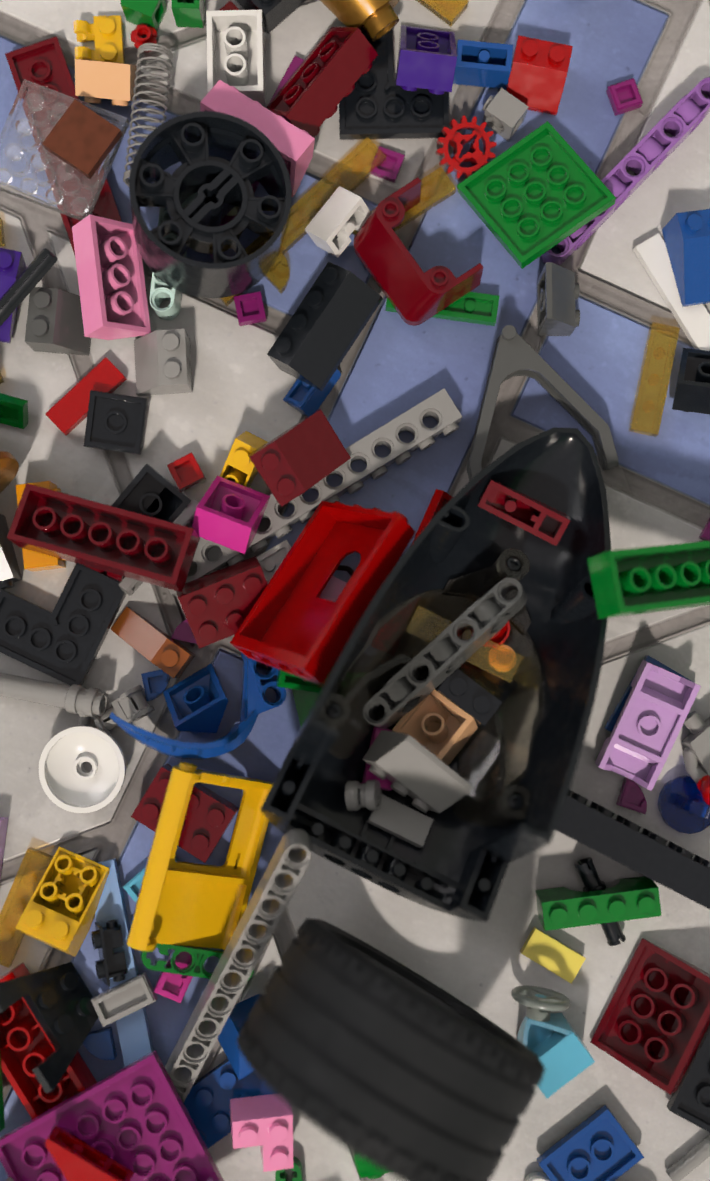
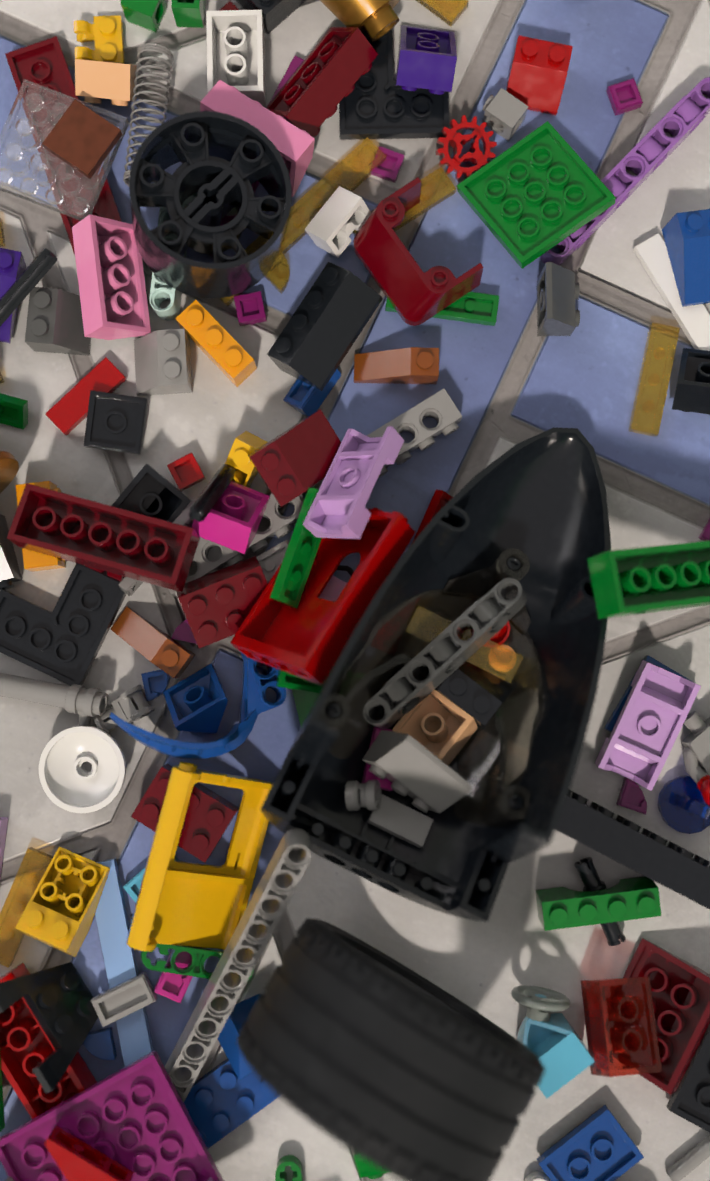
black hinge [91,919,128,986] -> none
red plate [131,24,158,52] -> none
bright pink brick [230,1094,293,1172] -> none
blue brick [453,39,513,89] -> none
dark grey piece [466,325,619,481] -> none
dark red slope [478,479,570,546] -> none
light yellow tile [520,926,586,984] -> none
none -> light orange brick [175,300,257,387]
none -> black axle [189,464,235,522]
none -> green plate [270,488,322,608]
none -> lavender piece [302,426,404,539]
none -> dark orange slope [354,347,439,385]
none -> clear red slope [580,977,662,1077]

